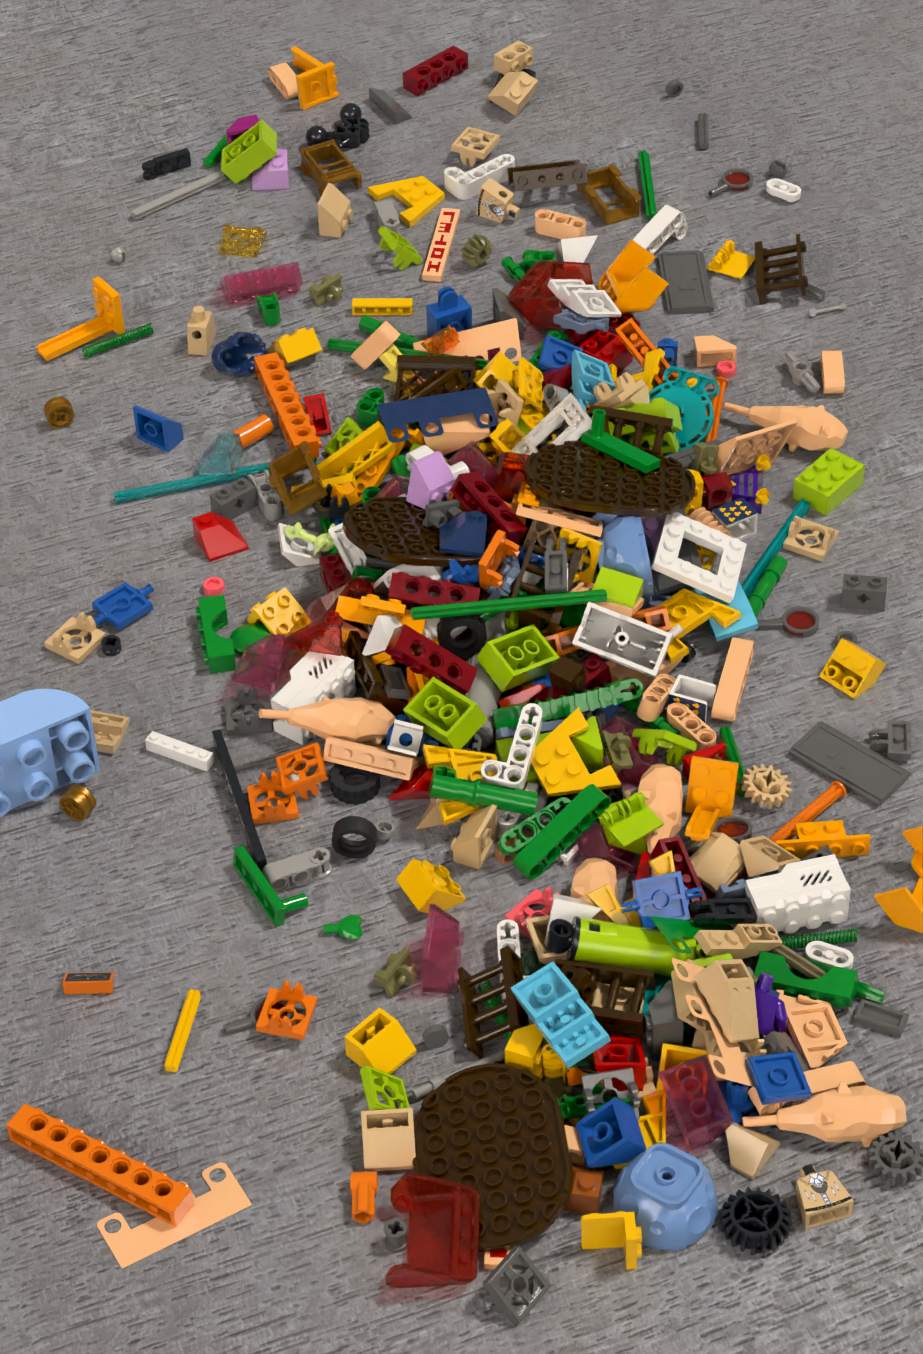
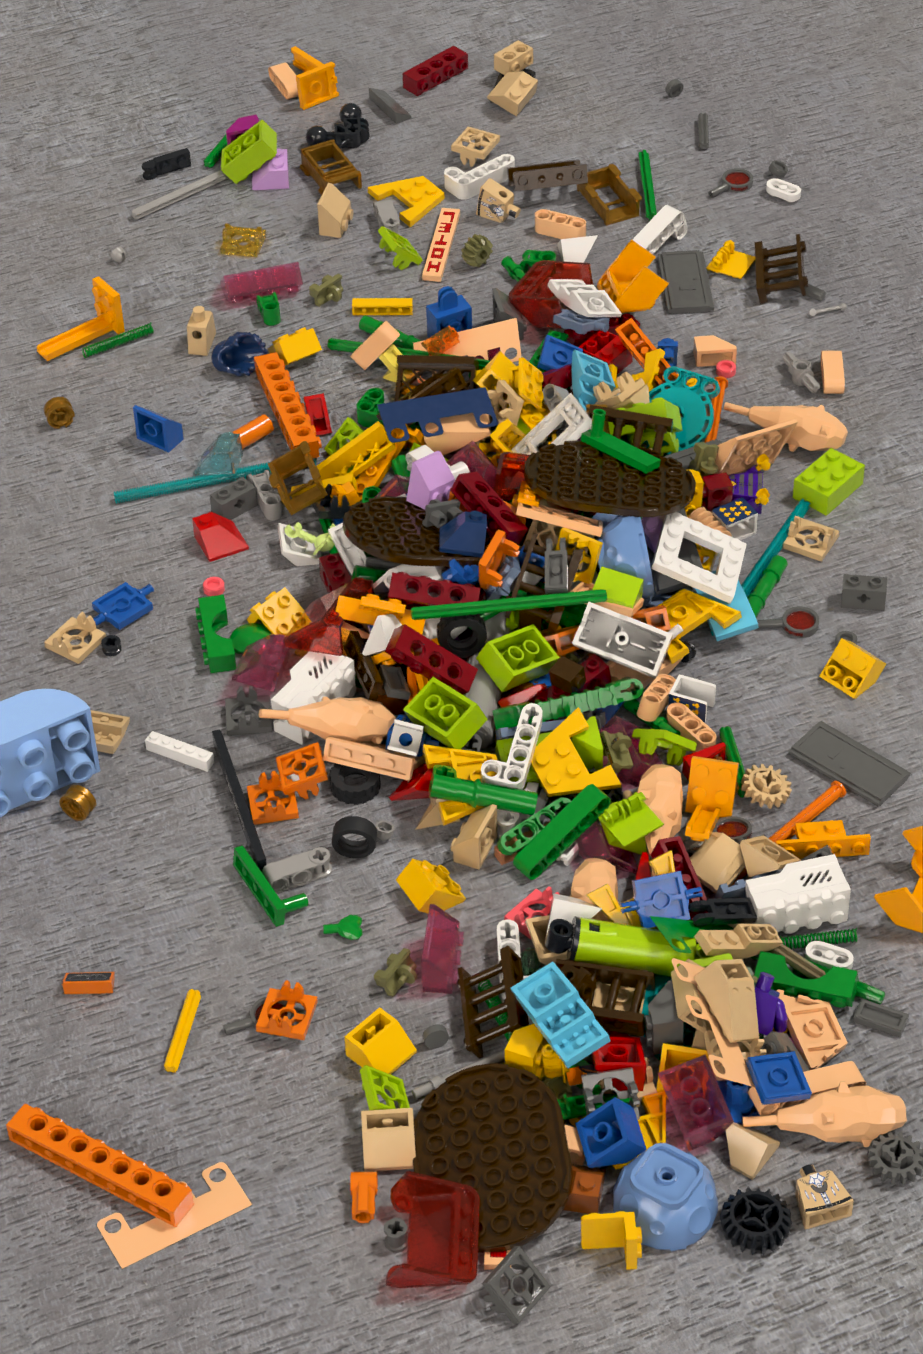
light nougat beam [711,637,755,722] -> none
flat silver hinge [869,720,911,760] -> none

